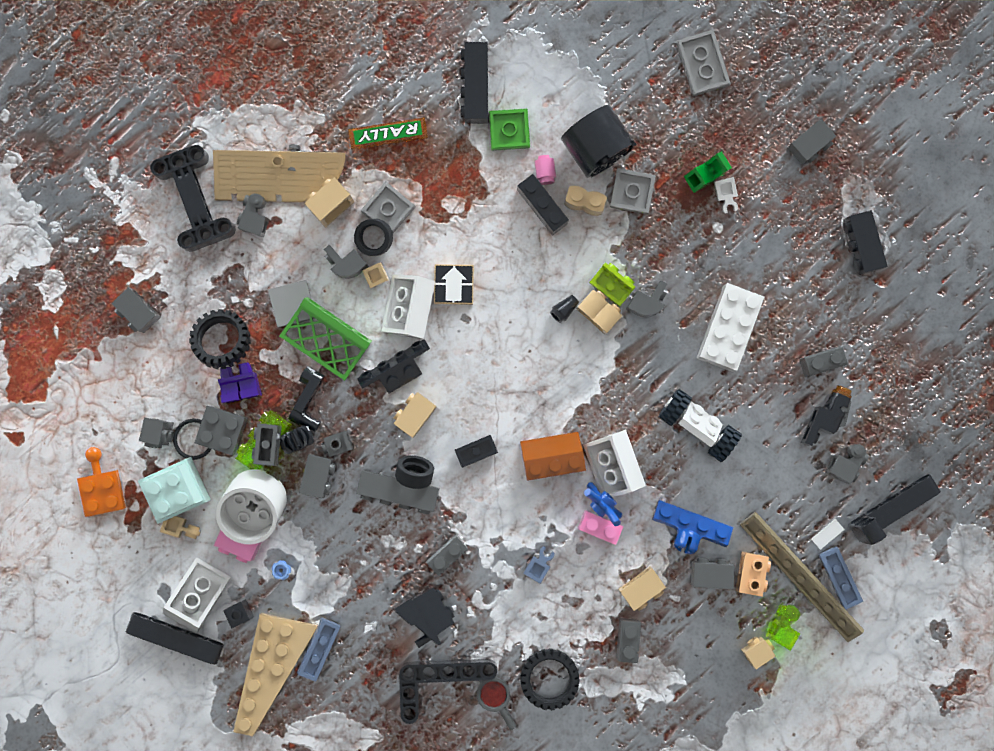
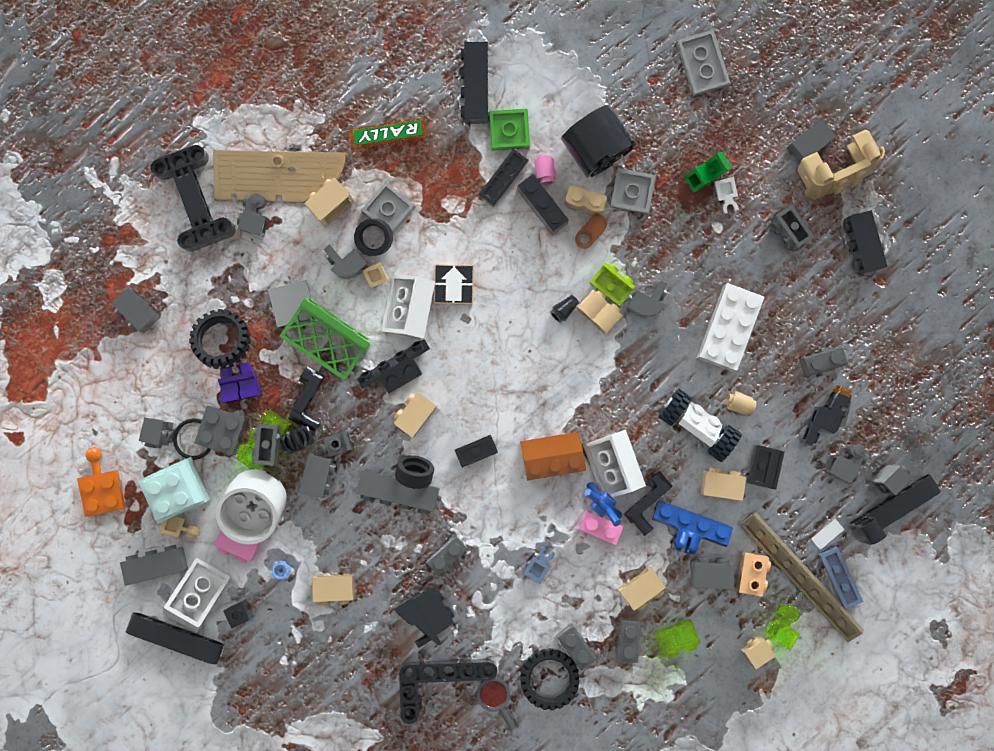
tan wing [233,613,318,736] -> none
sand blue plate [297,618,341,682] -> none
none -> dark grey brick [120,544,188,586]
none -> tan brick [312,574,355,605]
none -> black plate [478,148,529,207]
none -> dark grey brick [556,623,597,670]
none -> dark orange piece [575,214,607,249]
none -> black beam [624,471,673,536]
none -> clear neon green brick [653,619,701,659]
none -> tan brick [700,468,746,501]
none -> tan brick [725,391,757,416]
none -> black plate [747,445,785,490]
none -> dark grey brick [771,205,814,251]
none -> tan container [797,130,885,200]
none -> dark grey brick [871,465,912,495]

